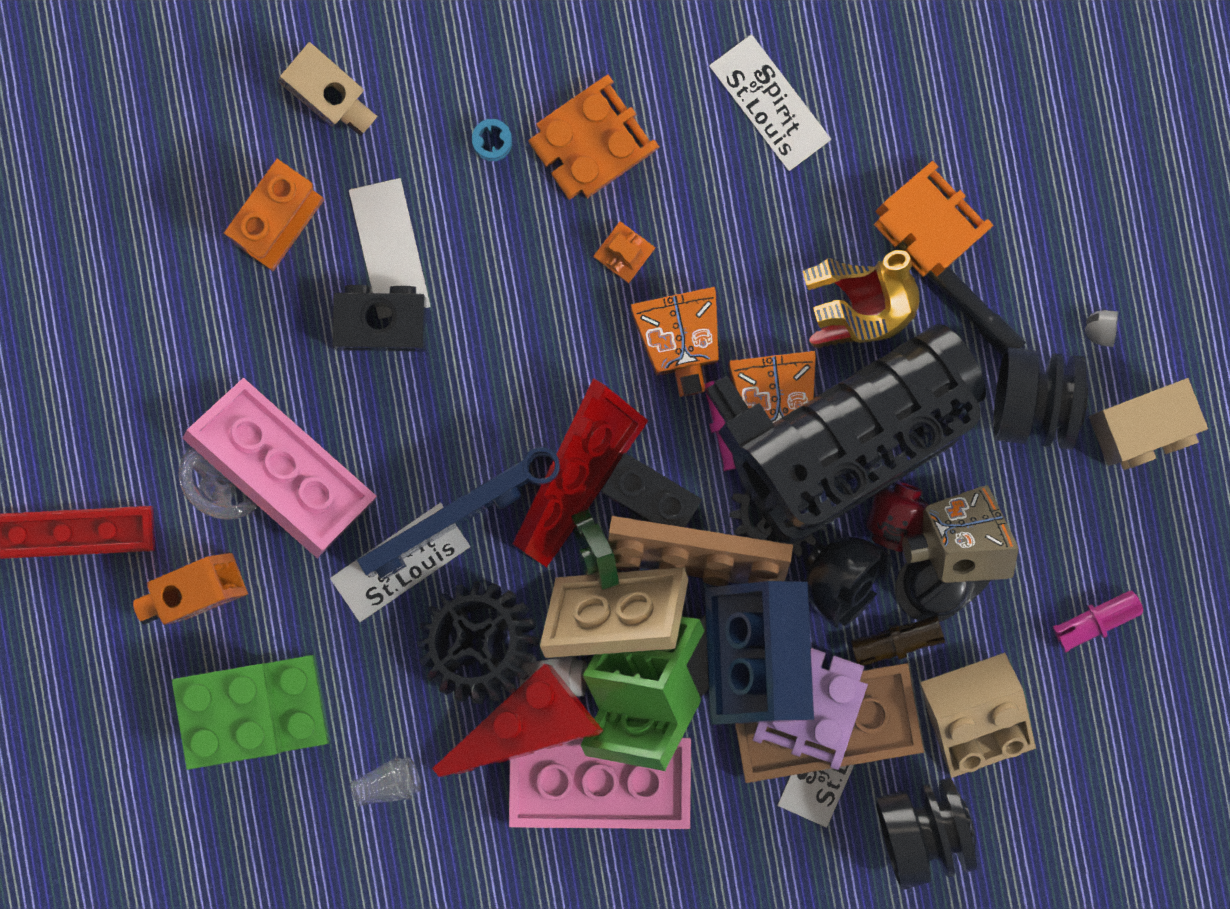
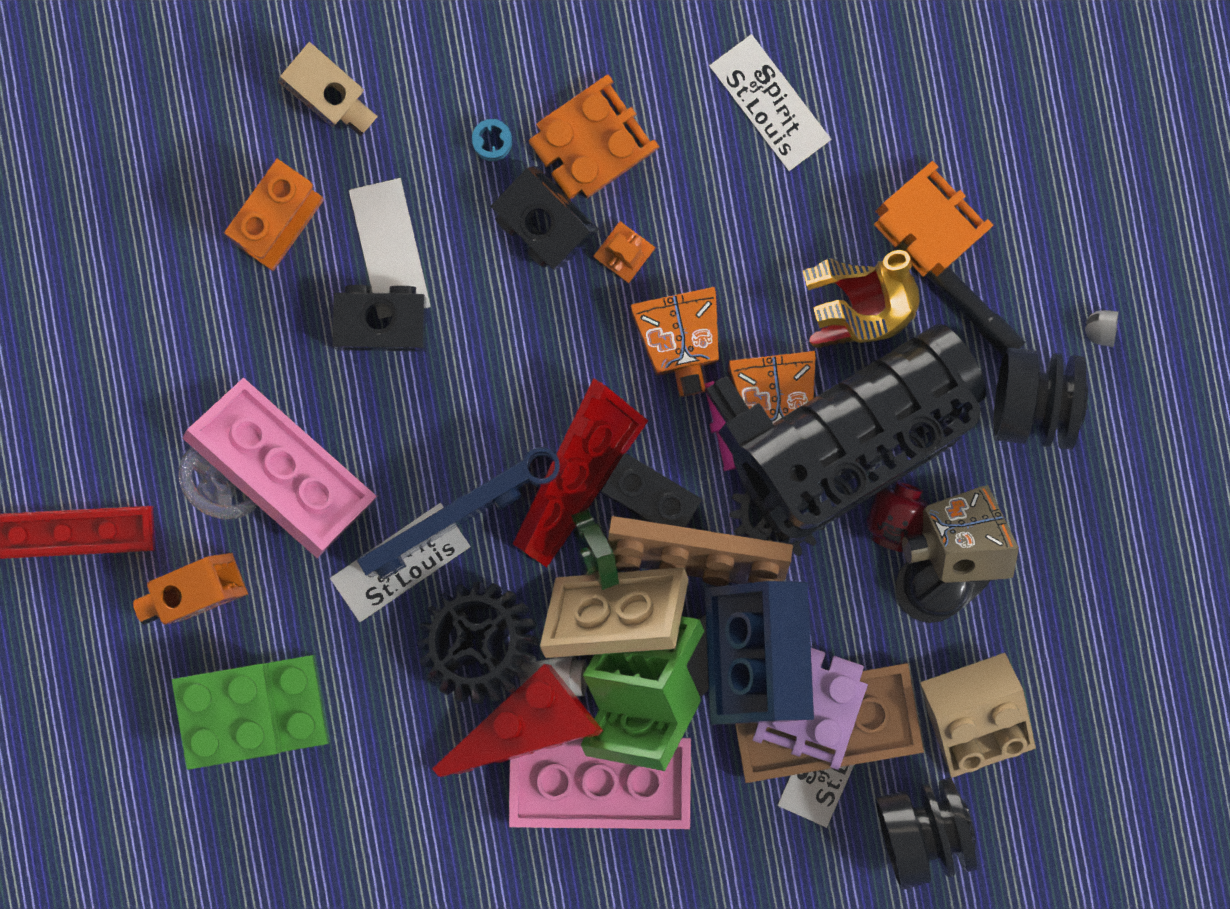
clear cone [350,756,421,807] -> none
black cylinder [805,536,892,628] -> none
dark brown pin [850,615,945,666] -> none
dark pink axle [1053,591,1143,653] -> none
tan brick [1089,378,1208,470] -> none
none -> black brick [490,166,599,270]

